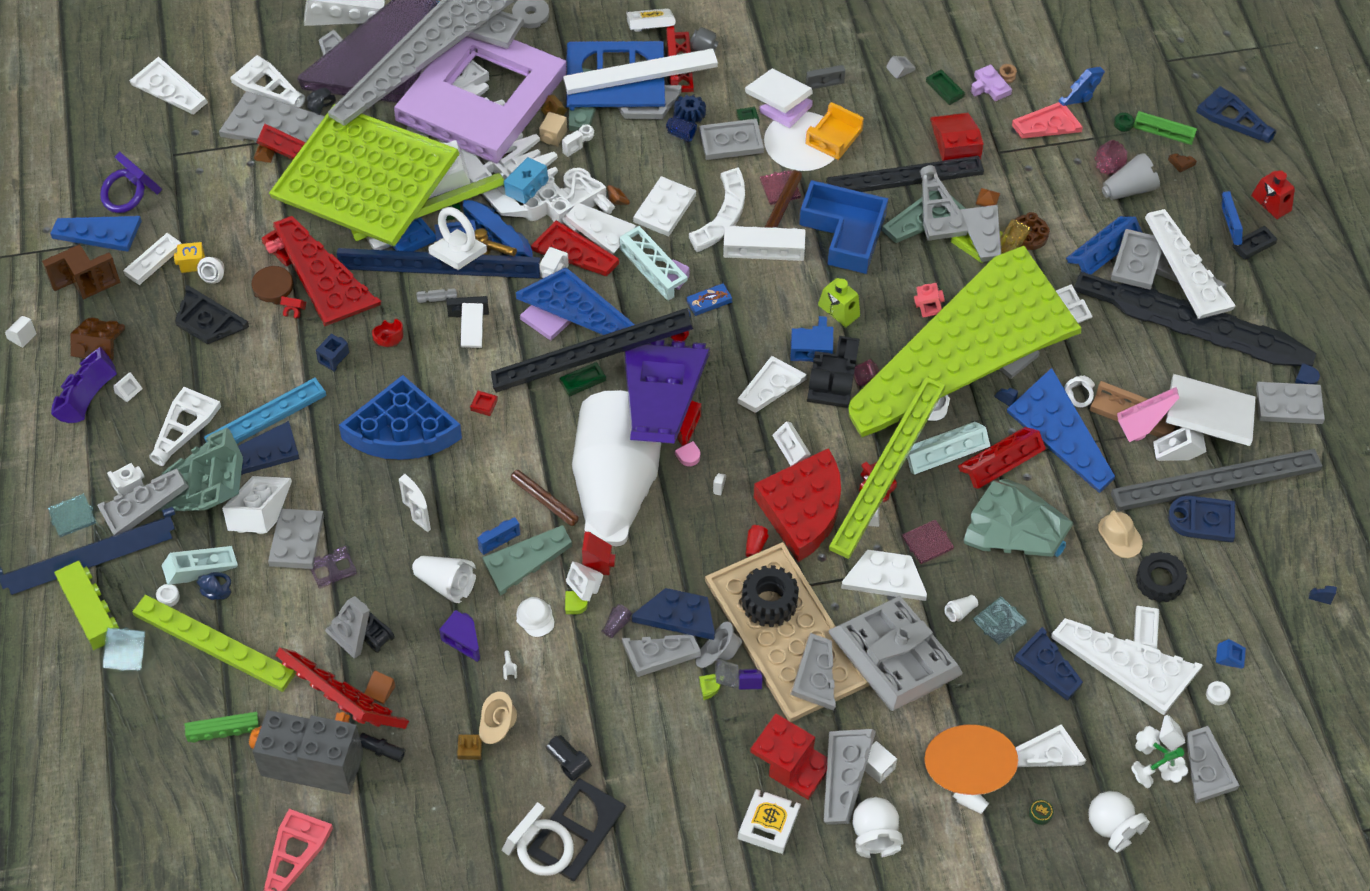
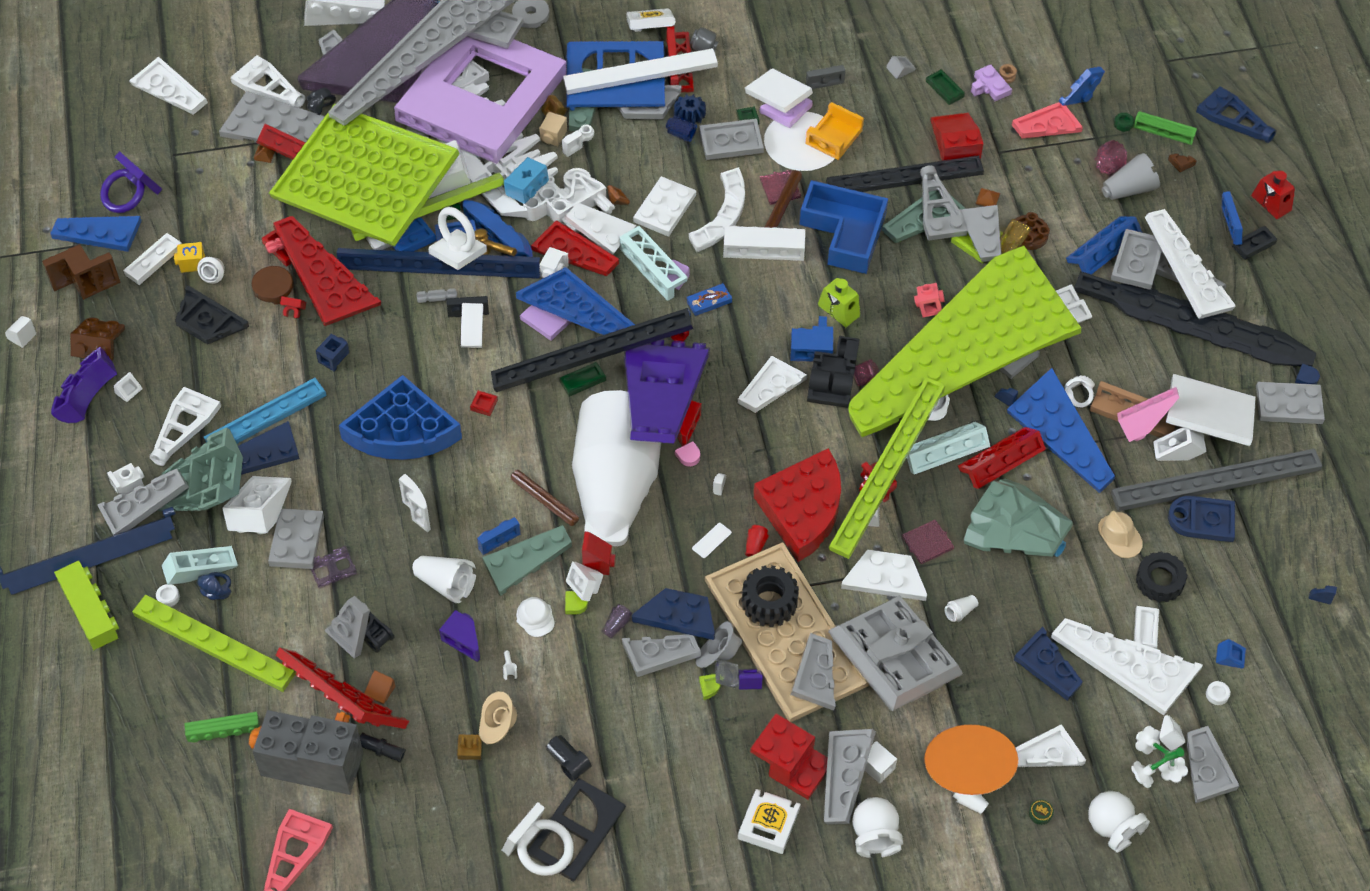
clear light blue piece [48,494,96,537] -> none
clear light blue piece [103,627,145,672] -> none
red hair [372,319,403,348] -> none
white plate [772,421,811,466] -> none
clear light blue piece [973,597,1027,645] -> none
none -> white sticker [692,523,732,558]

